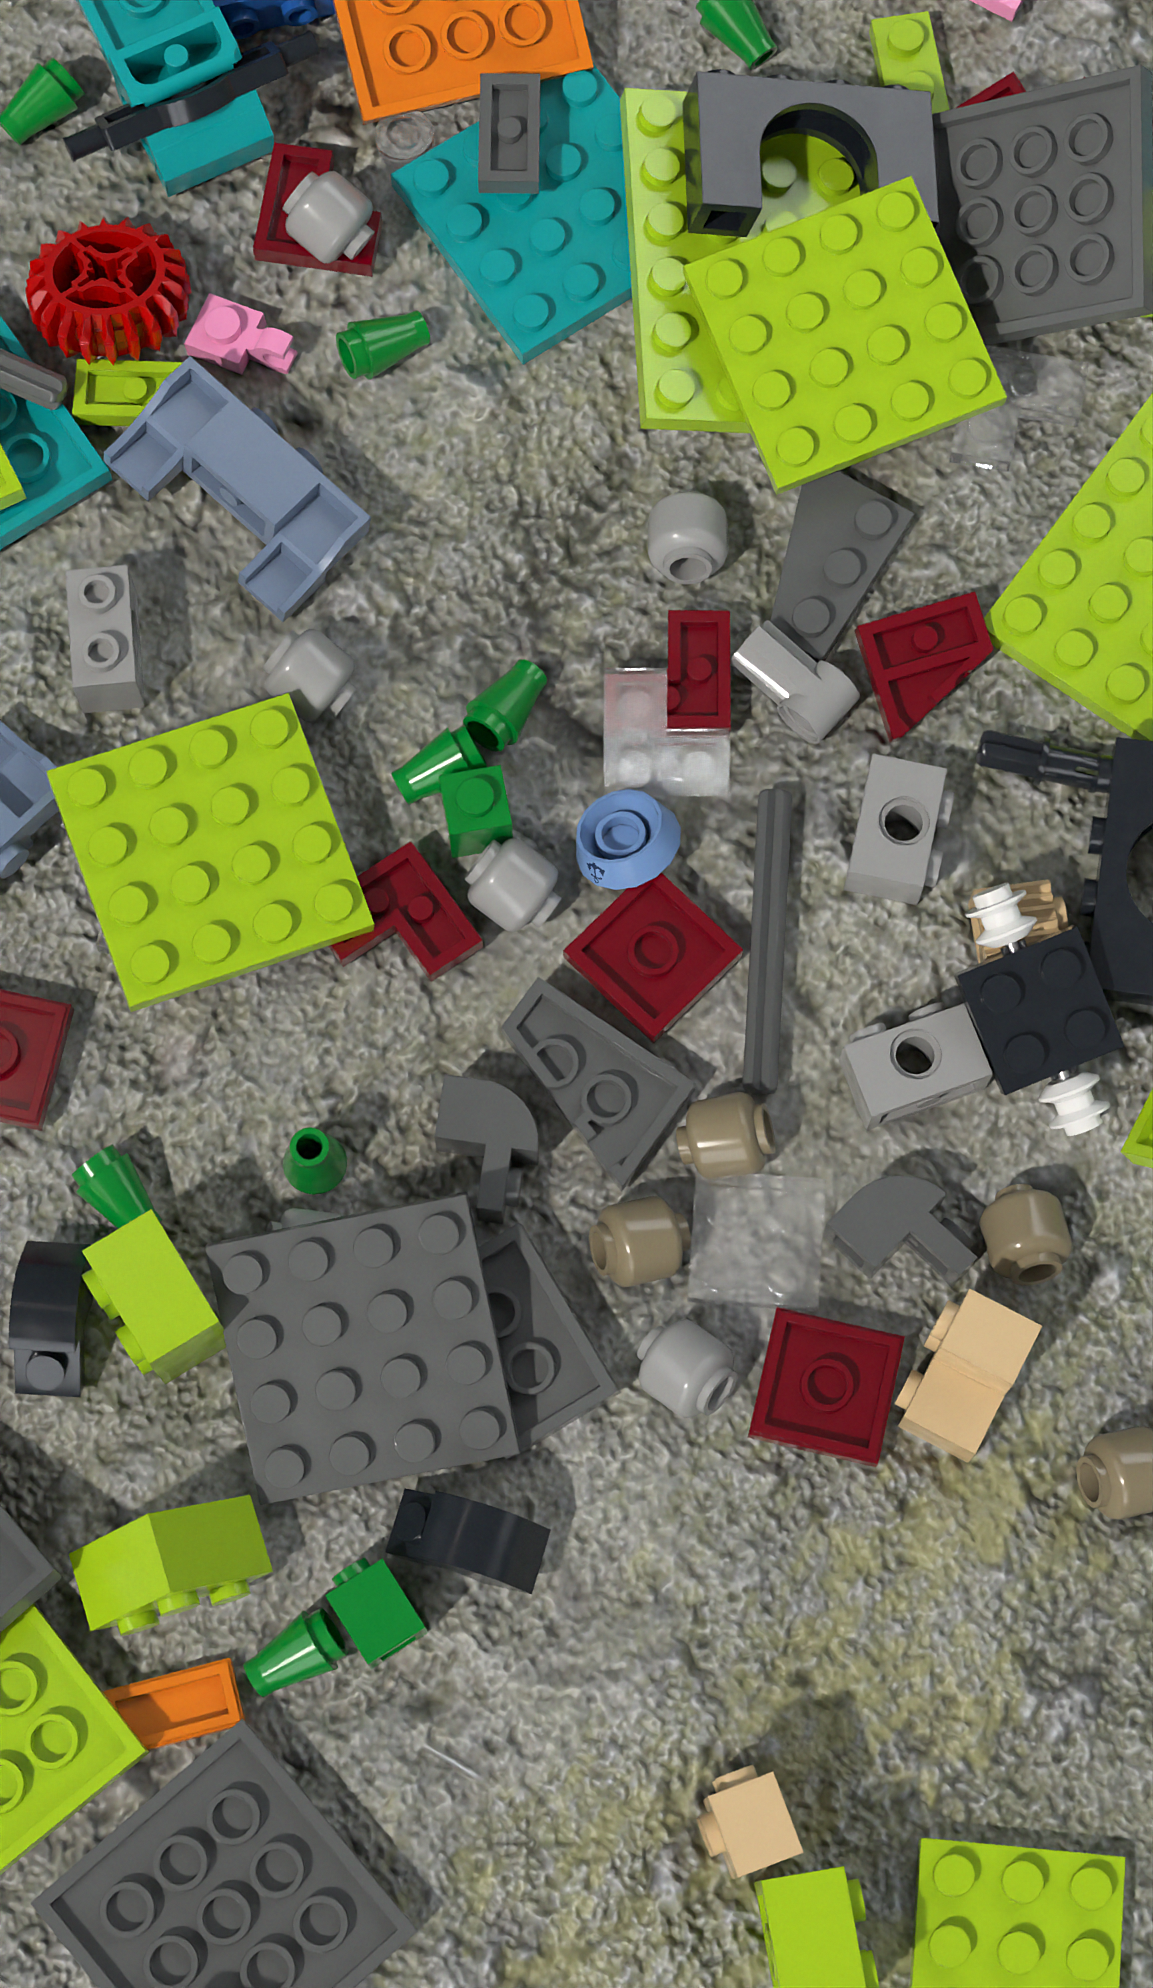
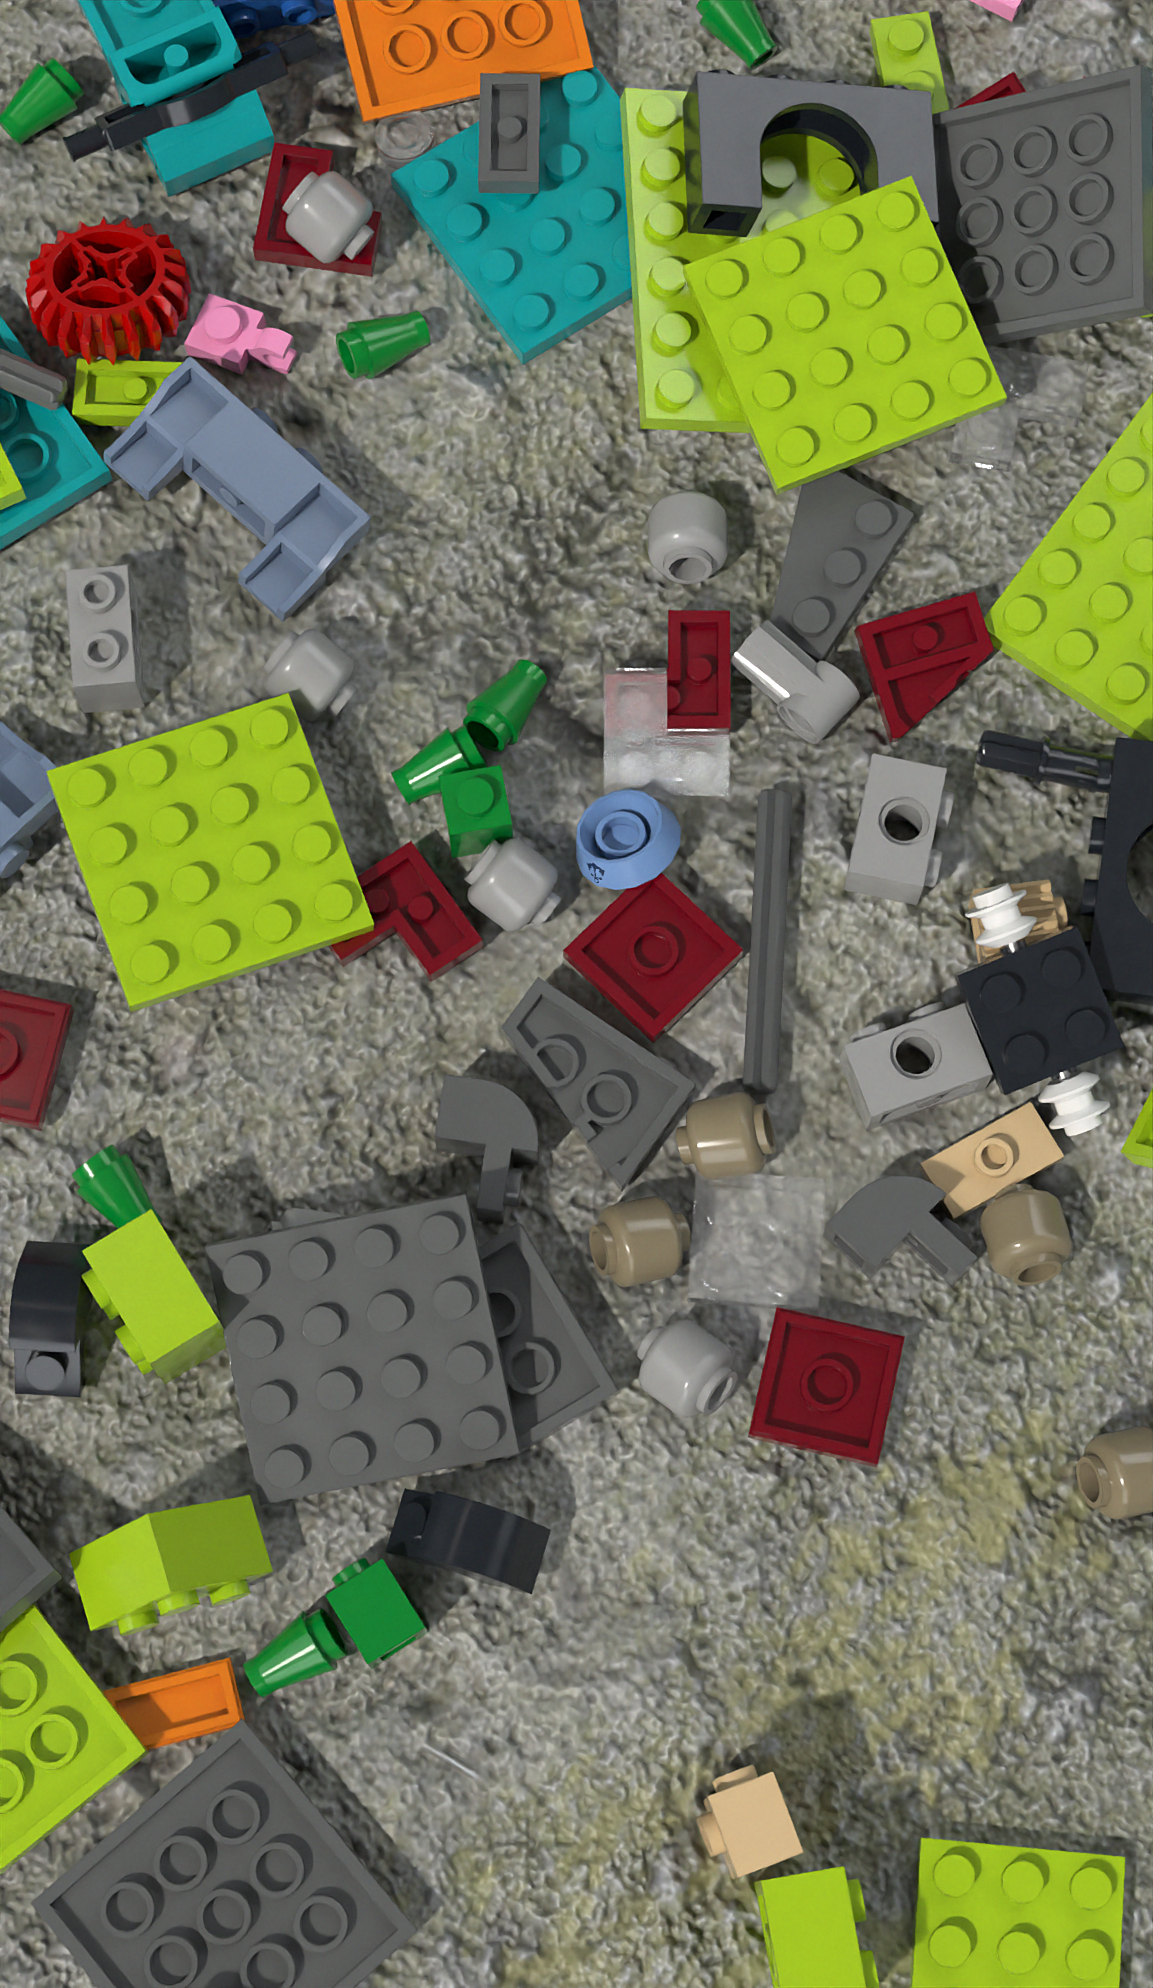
green cone [283,1127,347,1195] -> none
tan brick [895,1289,1042,1463] -> none
none -> tan plate [919,1102,1064,1222]

